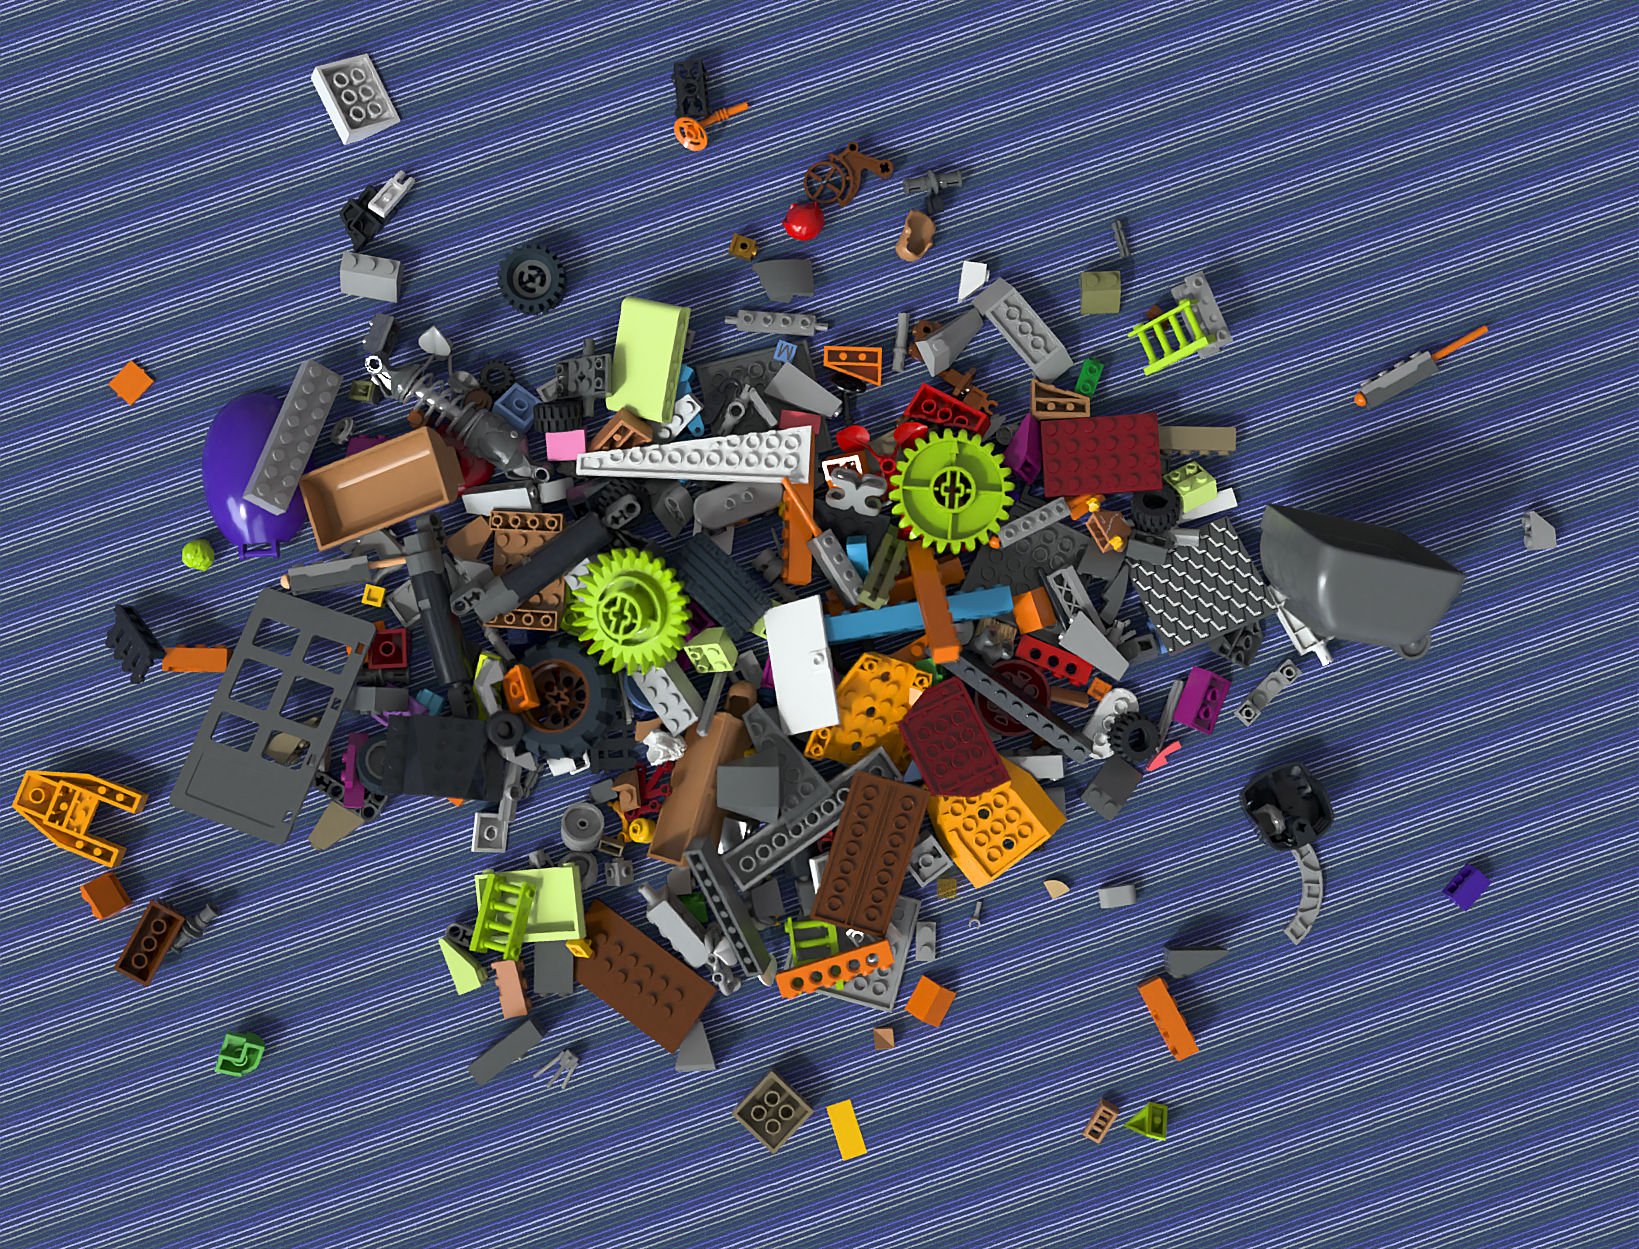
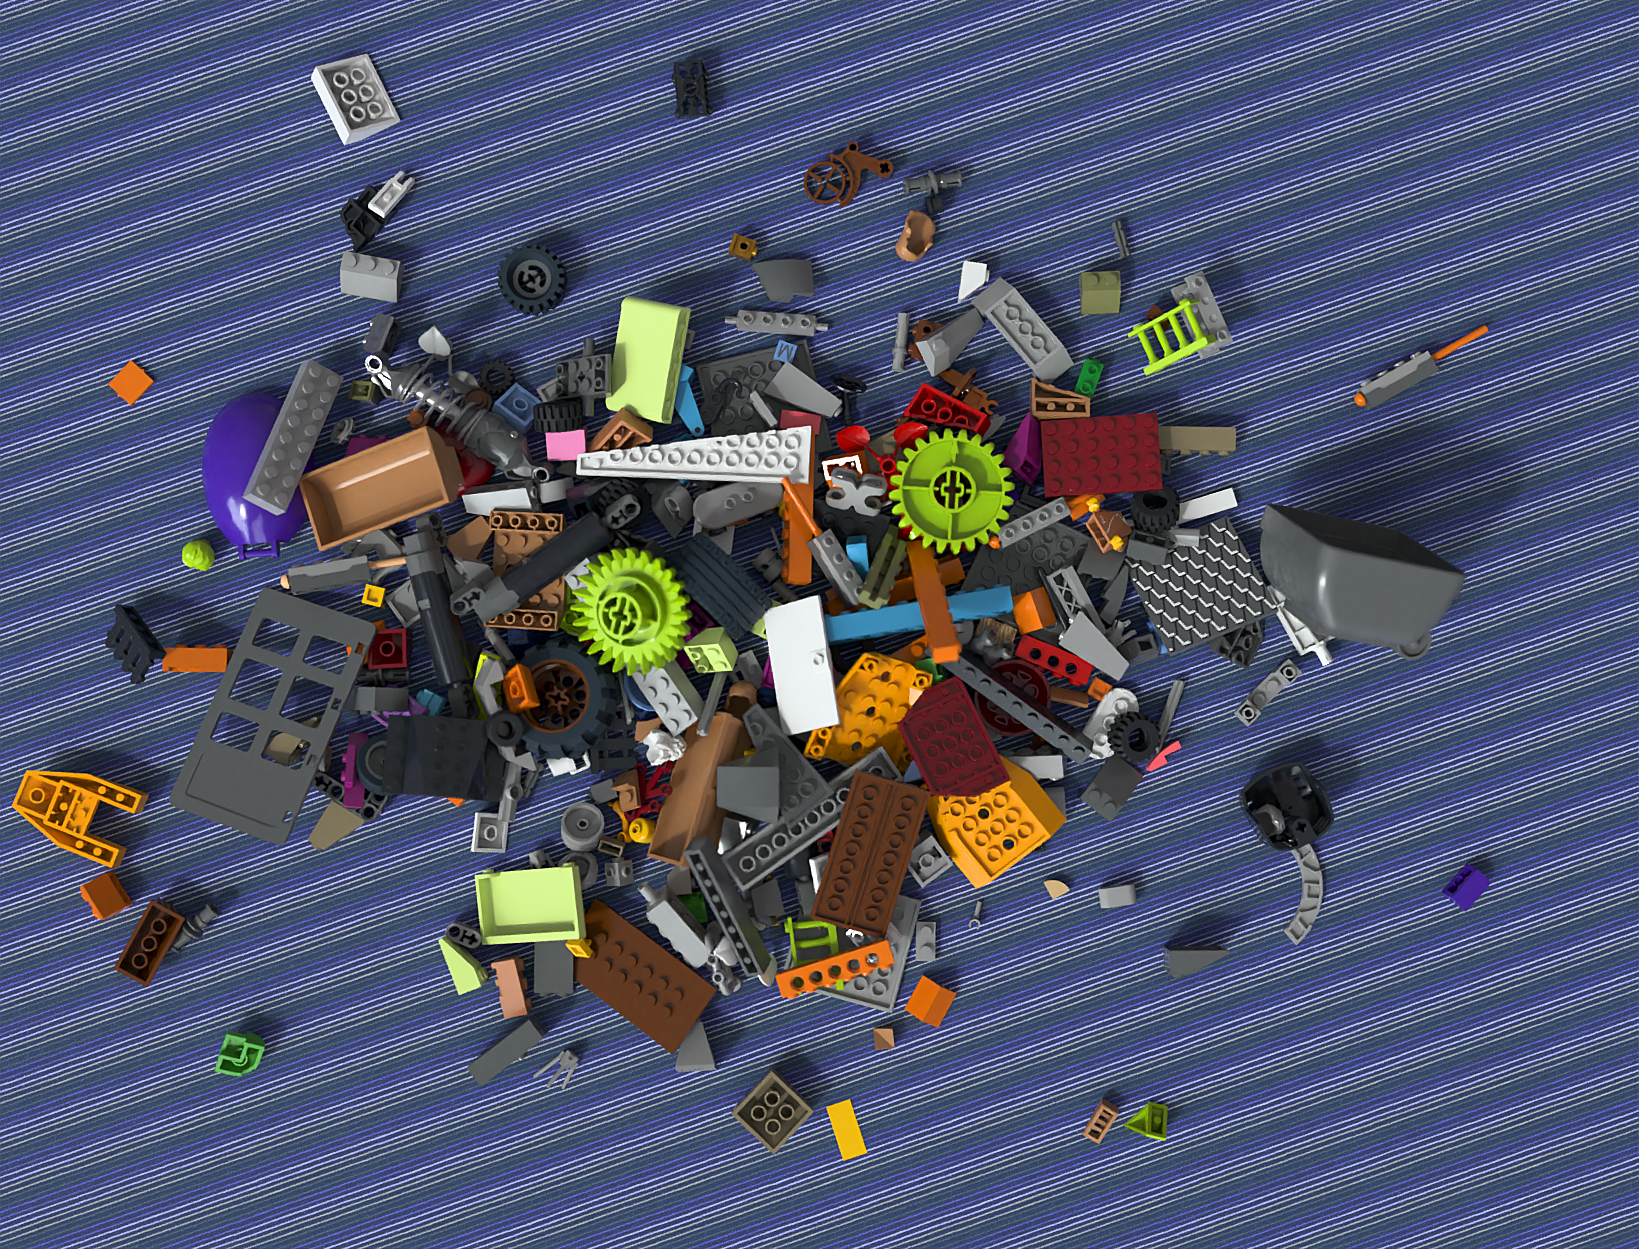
lime fence [469,873,537,961] -> none
light grey wing [642,392,705,447] -> none
orange dish [674,102,749,151] -> none
light grey pin [717,384,757,437] -> none
red helmet [782,202,825,241] -> none
orange wedge [824,346,882,387] -> none
clear yellow plate [937,878,957,899] -> none
light grey wheel [996,424,1019,445] -> none
orange wedge [1137,975,1199,1061] -> none
yellowish green slope [1162,461,1217,513] -> none
magenta slope [1172,666,1232,736] -> none
light grey slope [1522,511,1557,551] -> none

